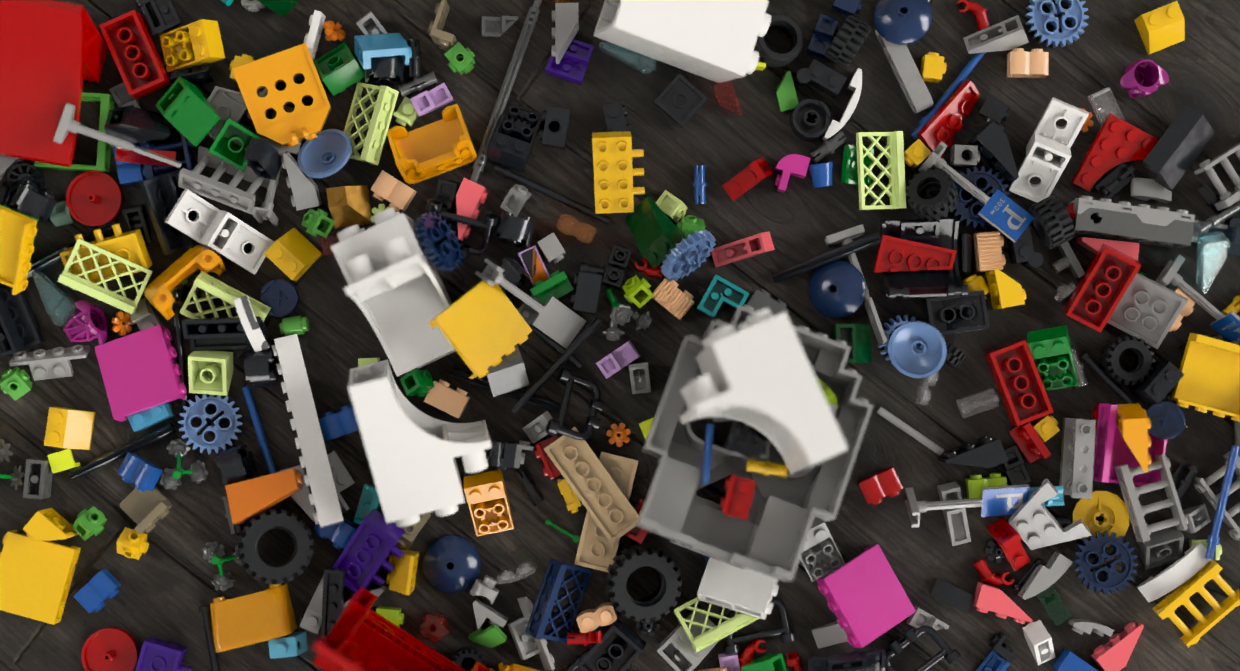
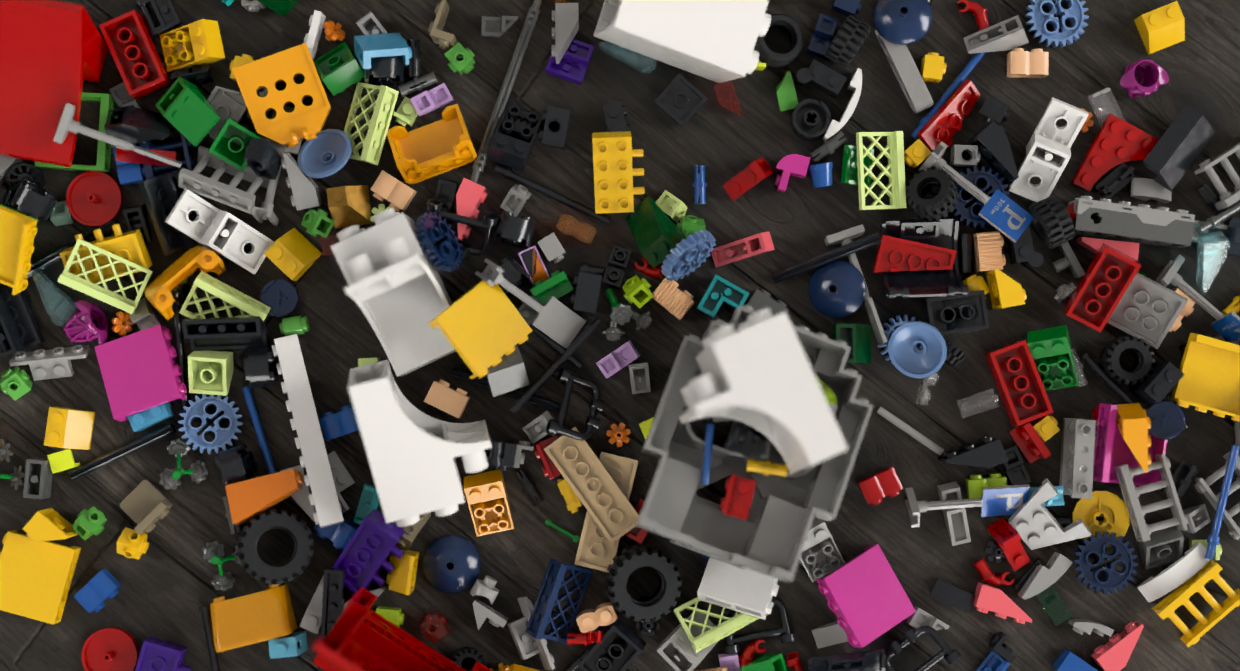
blue brick [117,452,163,492] -> none
white sticker [234,296,269,352] -> none
green brick [400,368,435,397] -> none
bright green slope [468,624,507,648] -> none
clear slope [497,562,537,584] -> none
white slope [1023,620,1055,665] -> none

